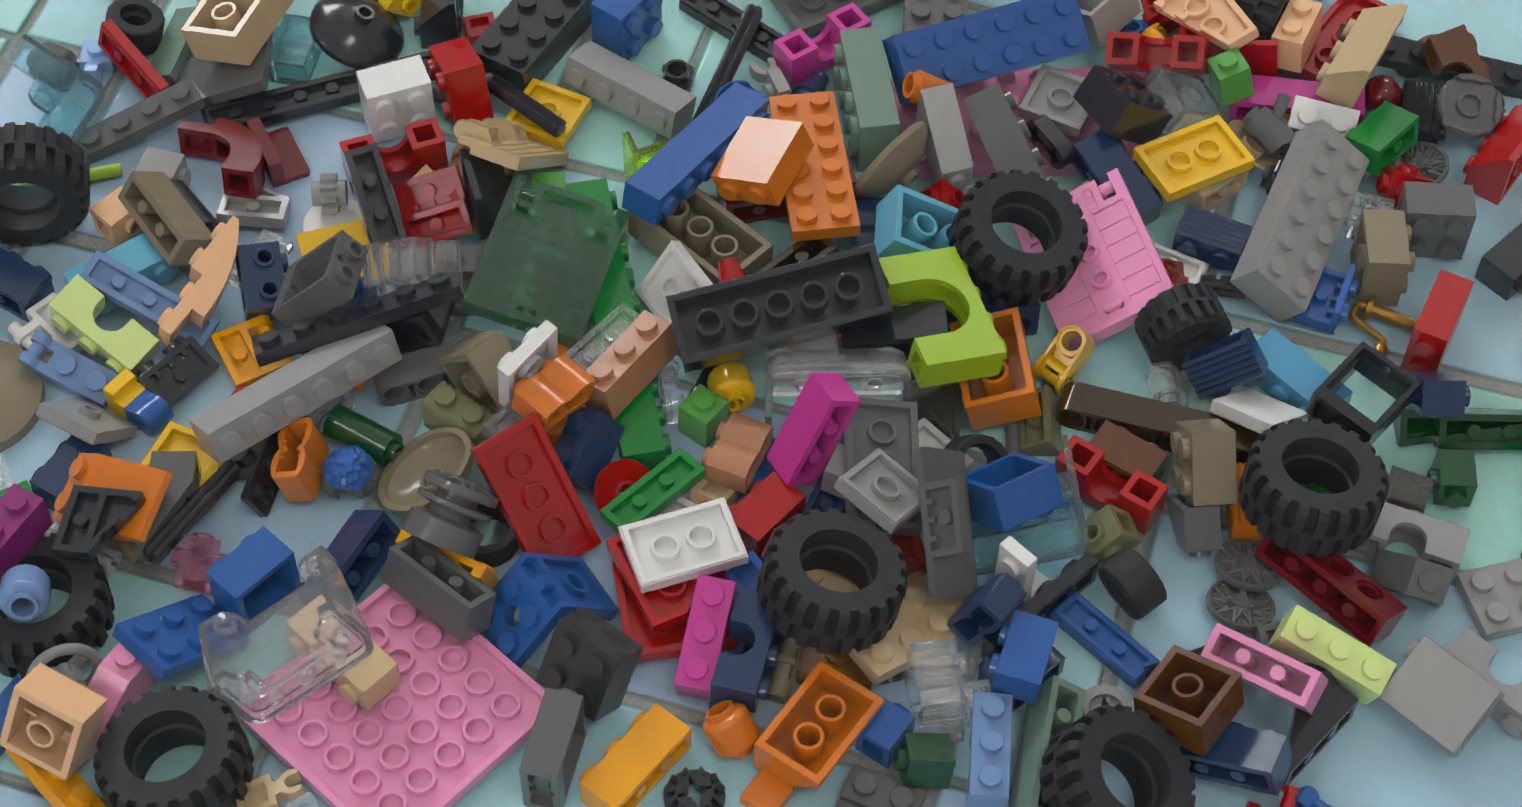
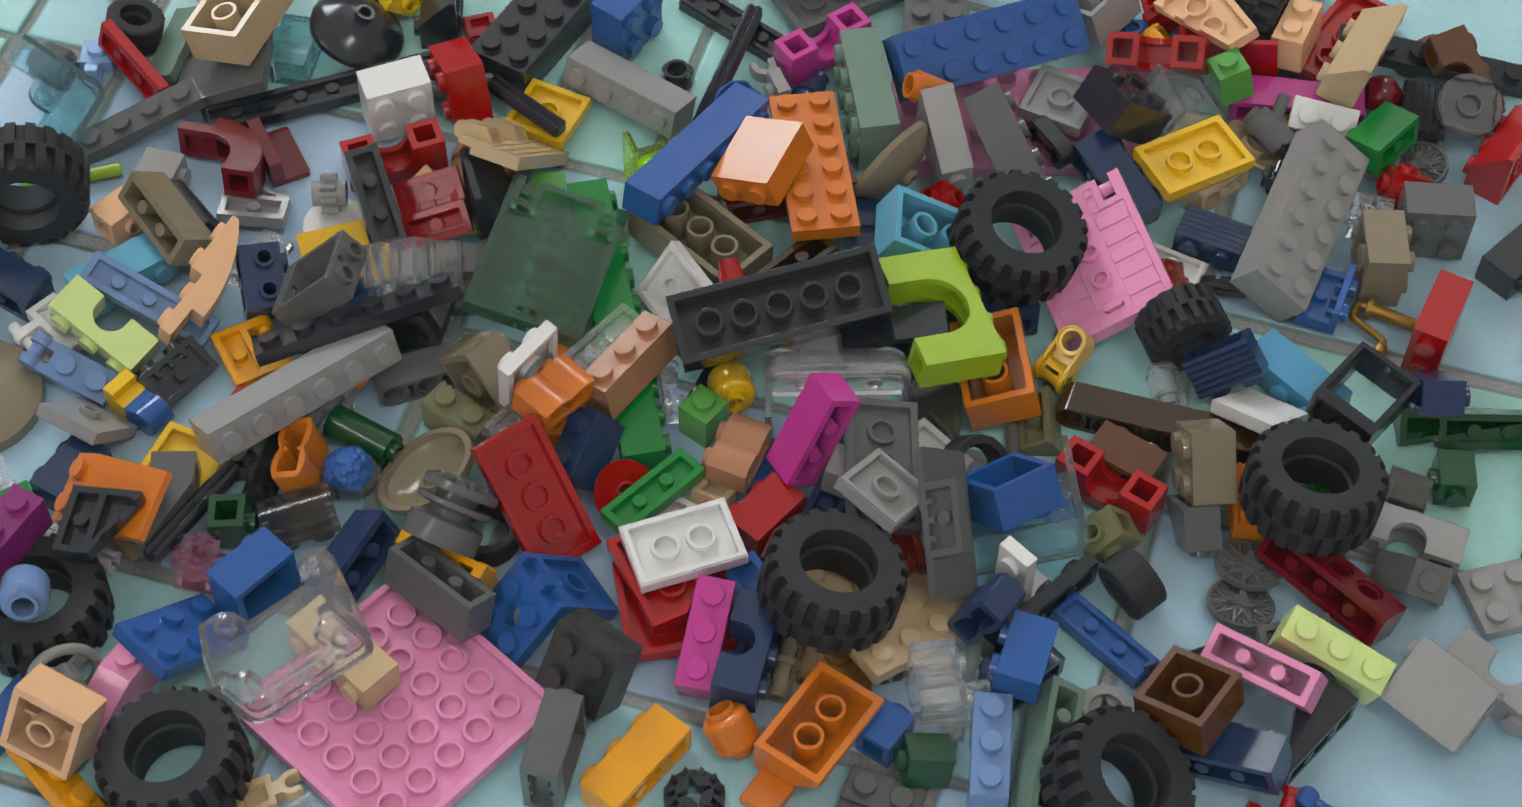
none -> dark green brick [206,493,260,548]
none -> clear smoke brick [256,481,341,551]

